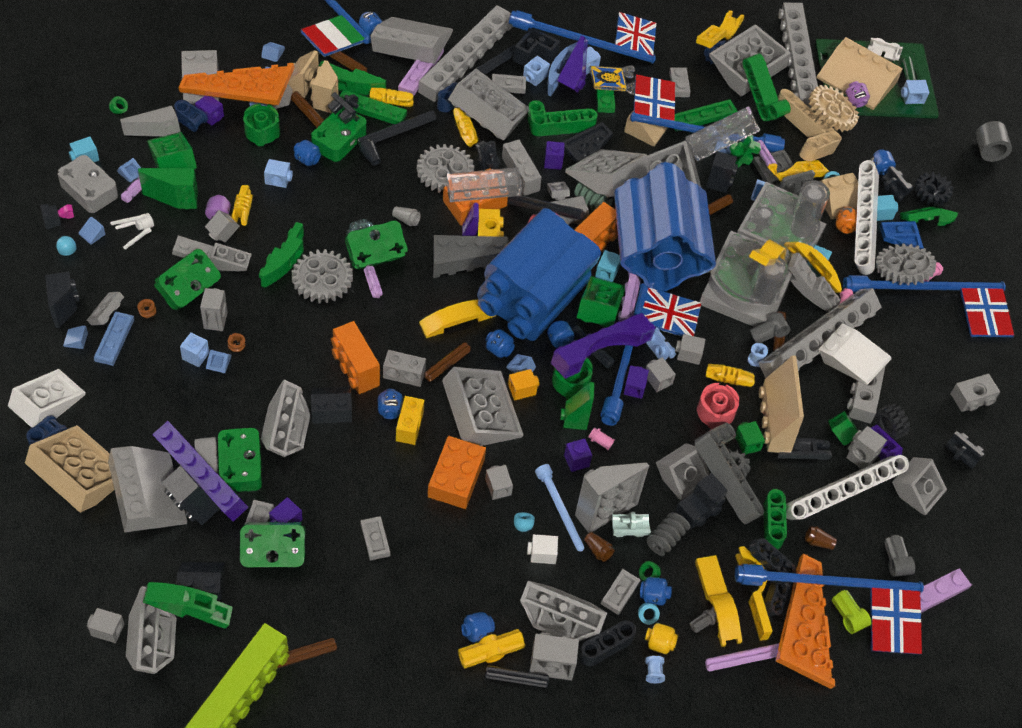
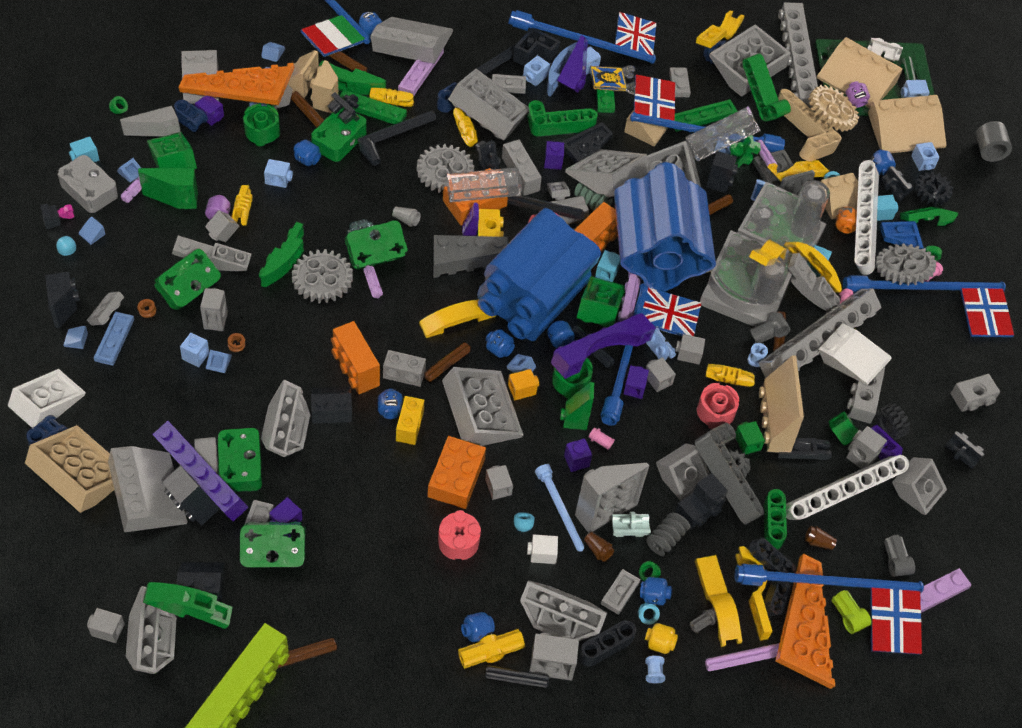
white plant [111,213,154,249] -> none
light grey plate [361,516,390,561] -> none
light grey brick [418,5,512,102] -> none
none -> coral brick [438,510,481,560]
none -> tan slope [868,95,946,153]
none -> light blue brick [911,142,940,171]
none -> green tile [925,246,942,261]

